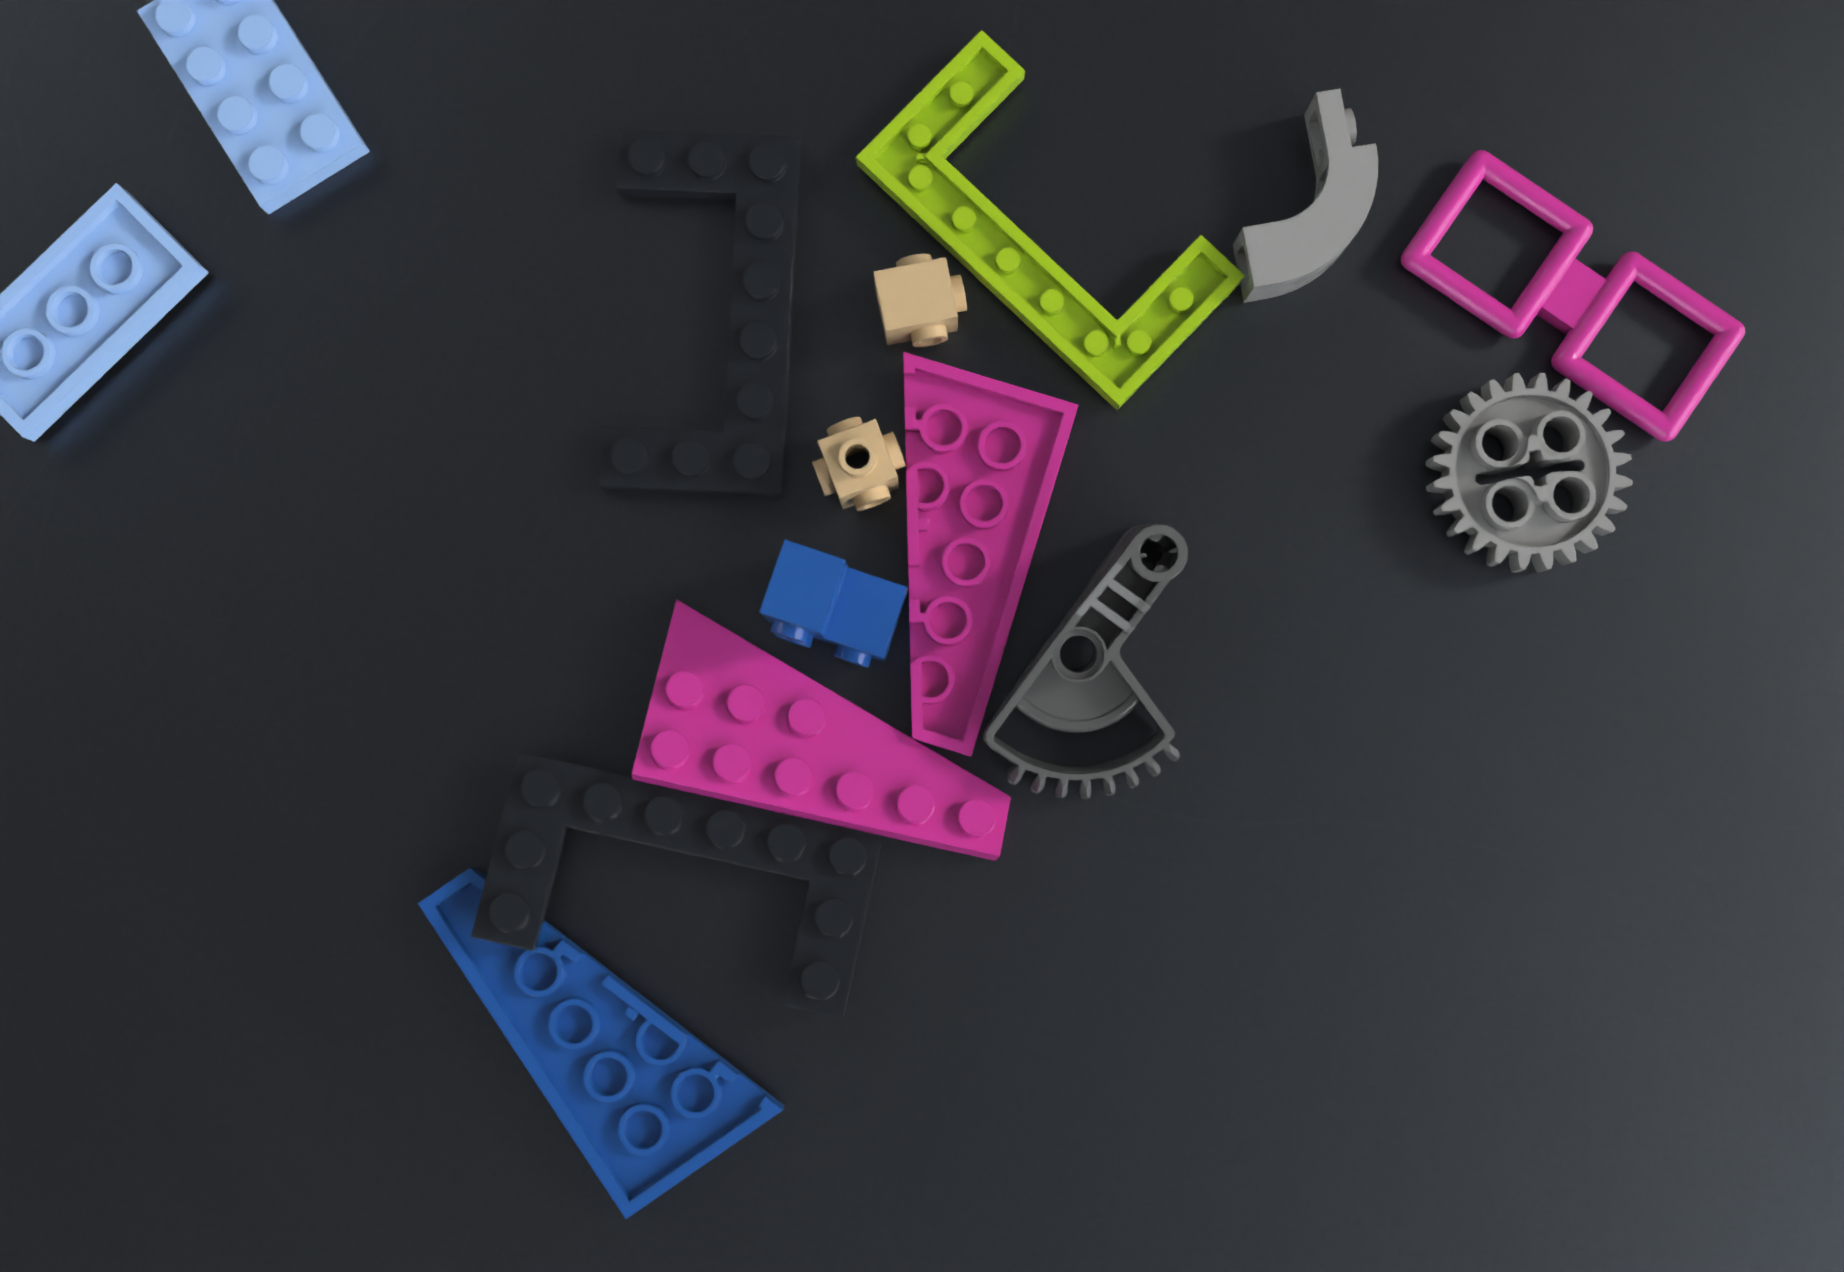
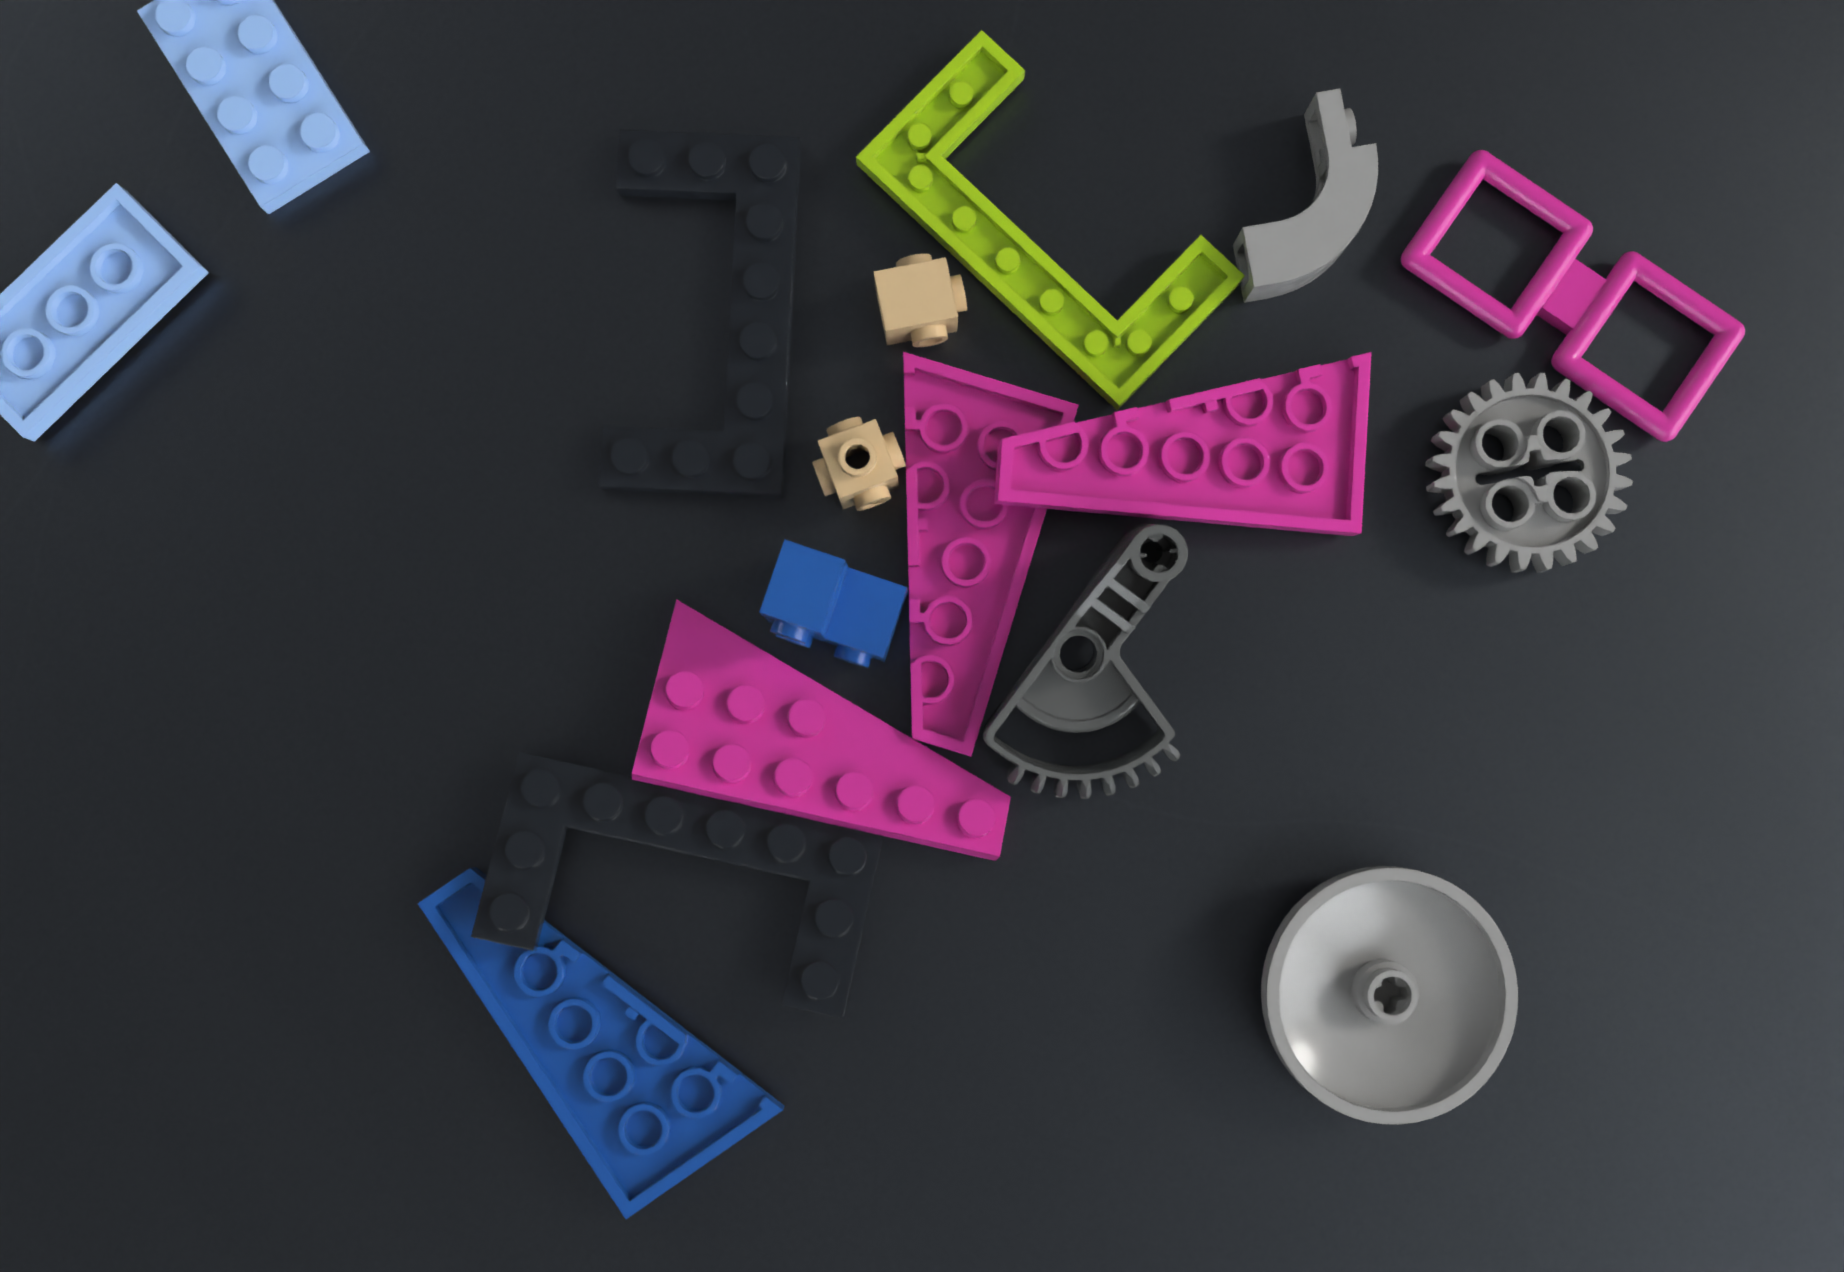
none -> dark pink wing [994,352,1372,536]
none -> light grey dish [1261,866,1518,1125]

